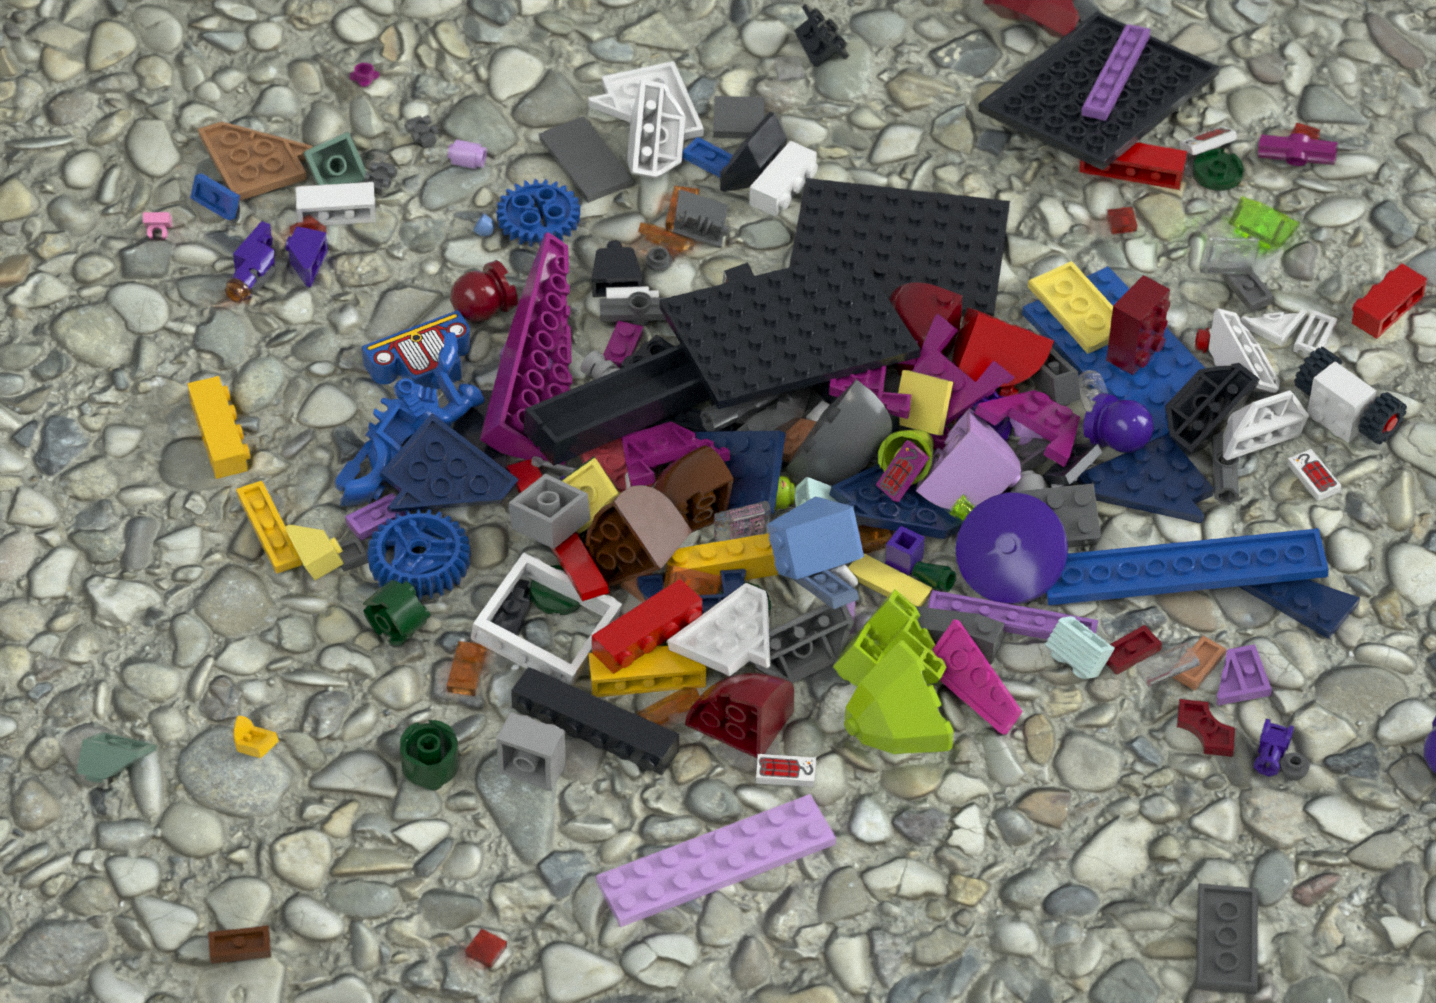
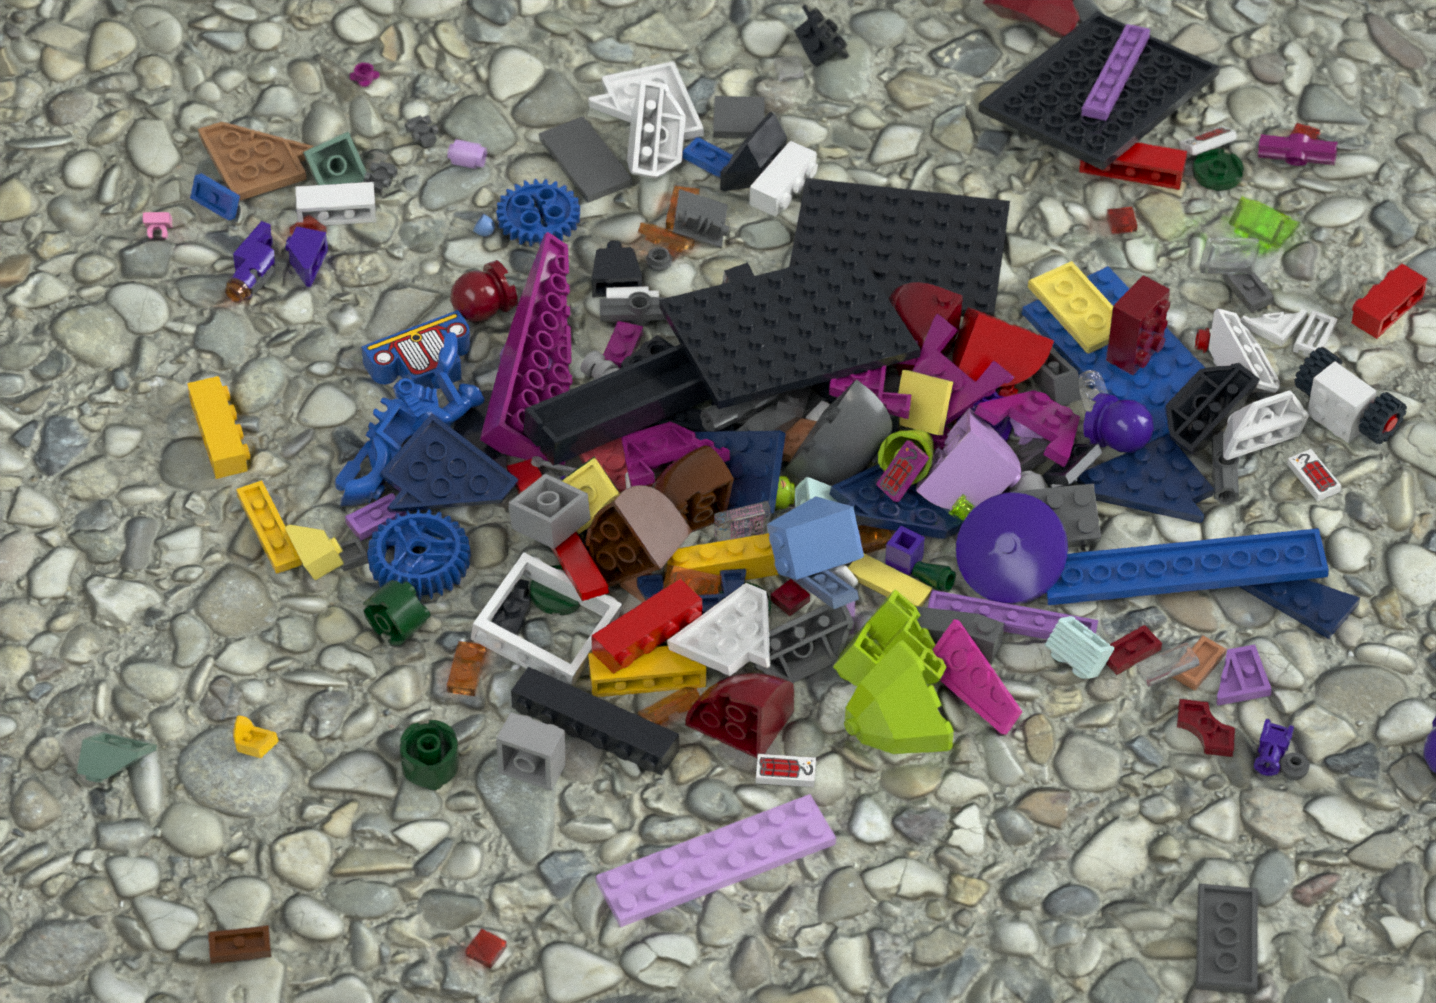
none -> dark red plate [771,579,810,616]

